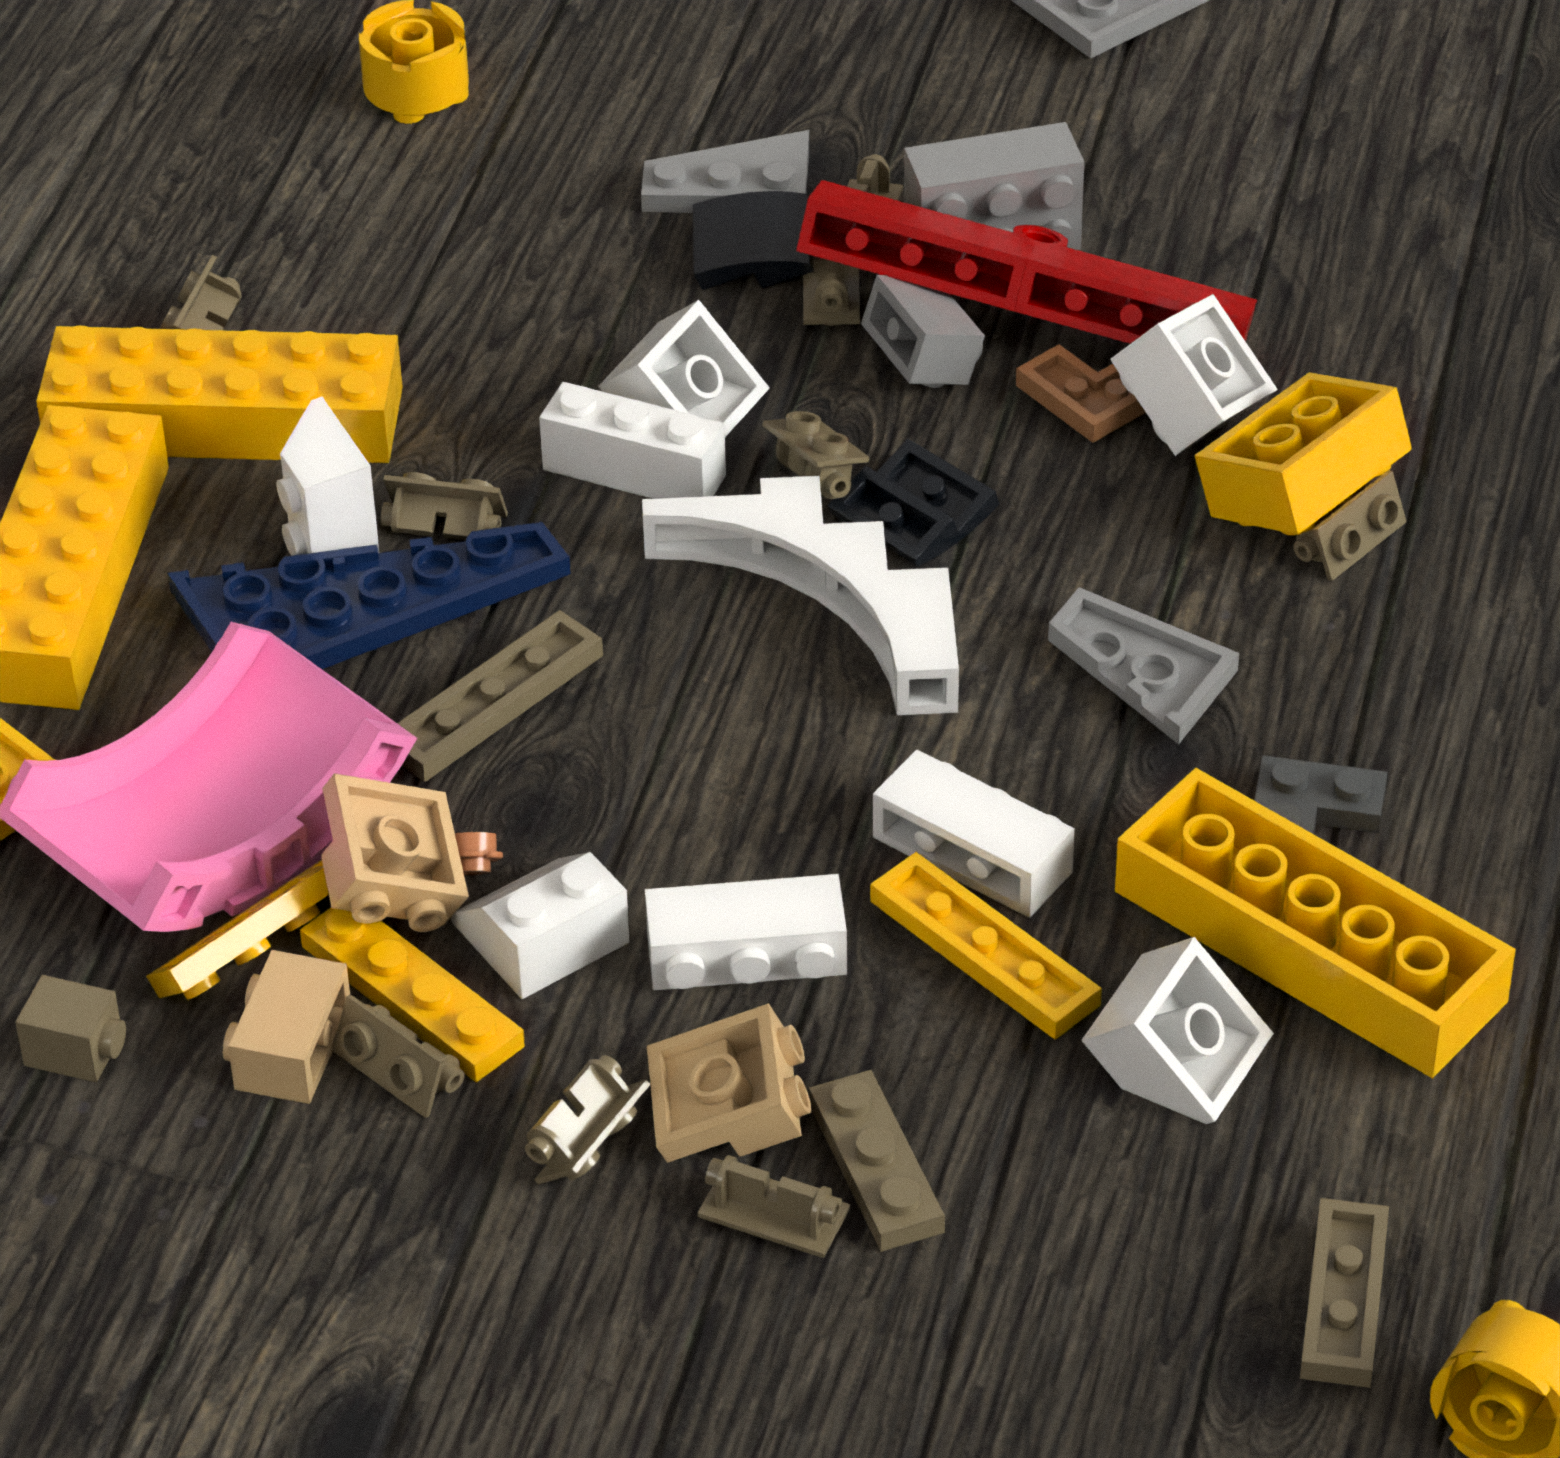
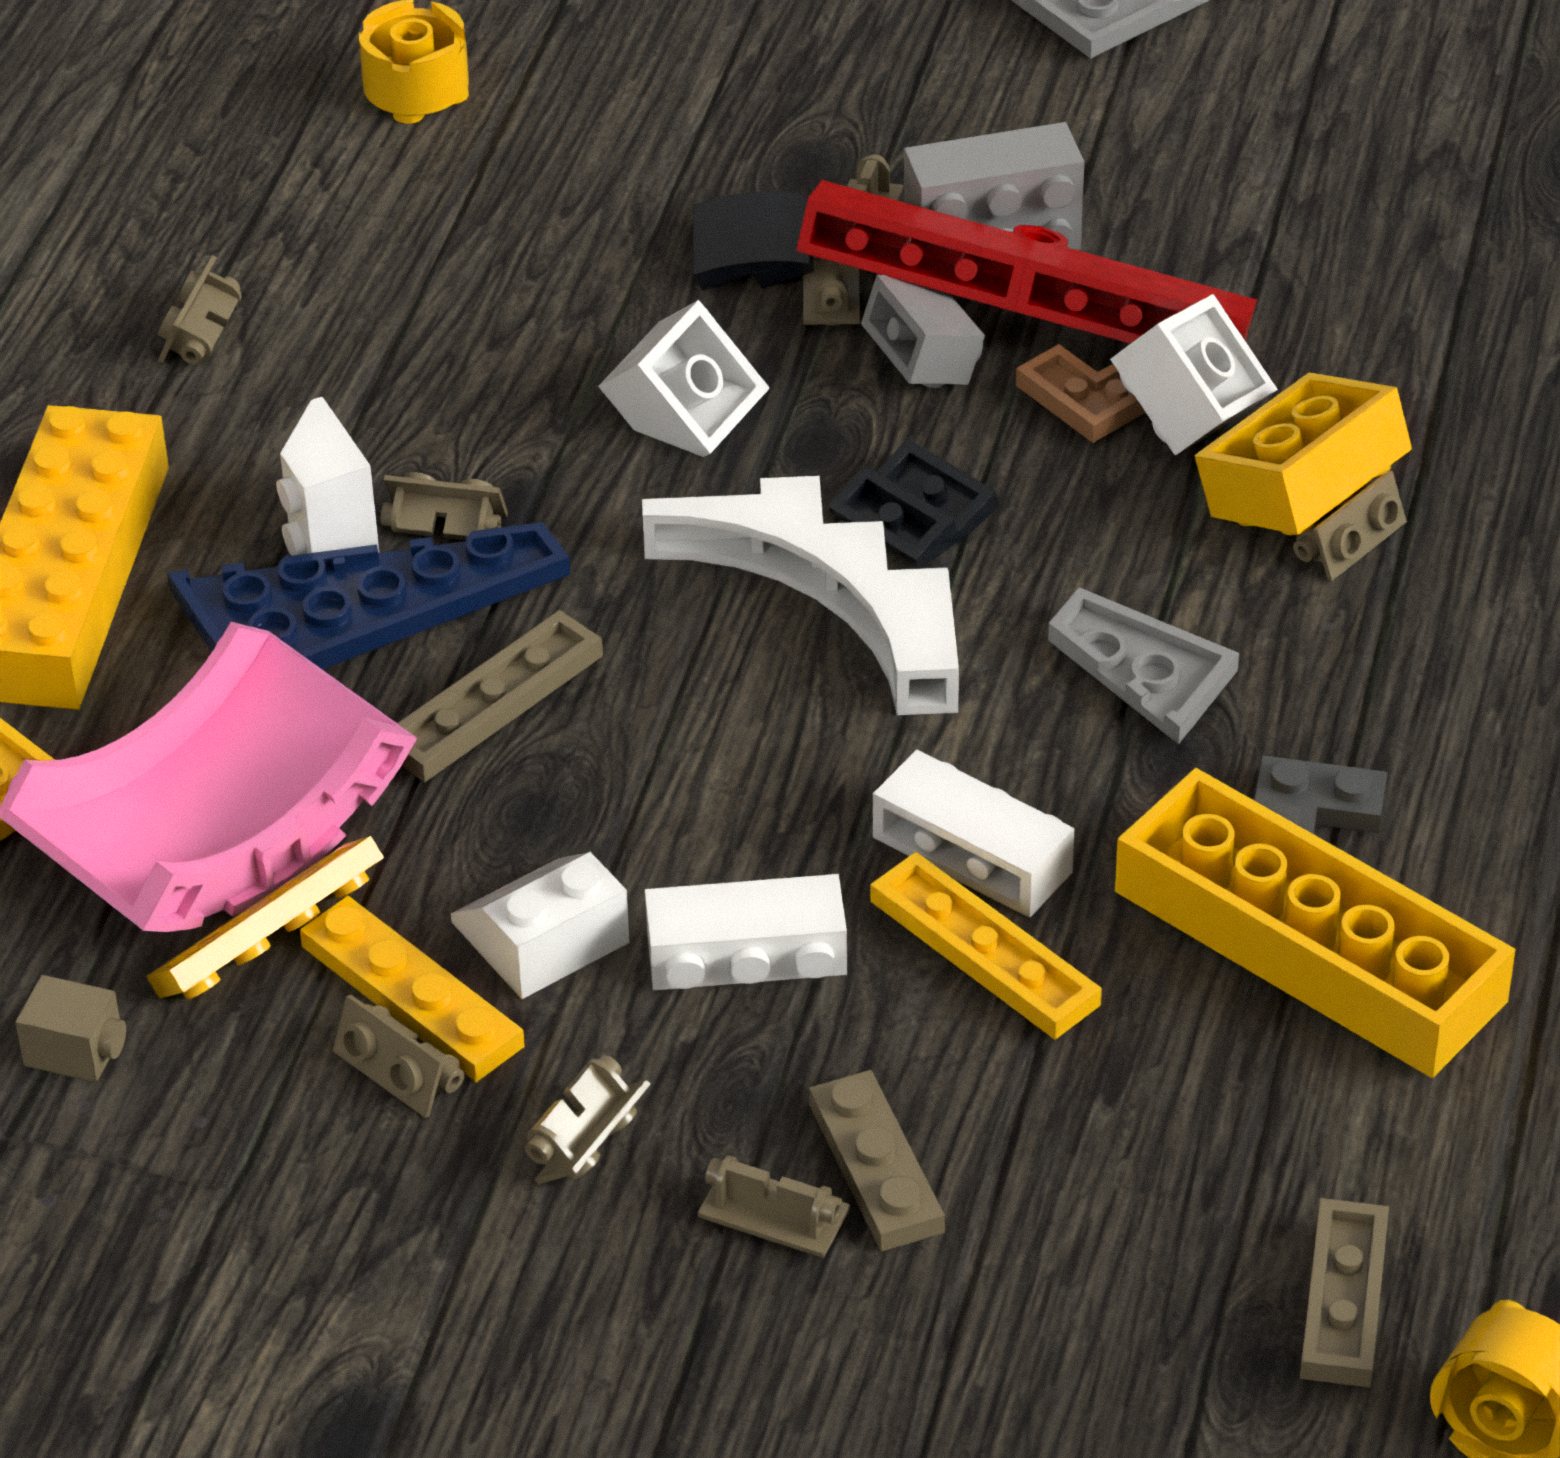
yellow brick [36,325,403,463] -> none
tan brick [223,950,350,1104] -> none
tan plate [321,773,469,932] -> none
nougat plate [455,832,503,875] -> none
white brick [539,382,726,499] -> none
light grey wing [641,130,809,213] -> none
tan plate [647,1003,811,1163] -> none
dark tan hinge [763,411,869,499] -> none
white slope [1081,937,1274,1124] -> none

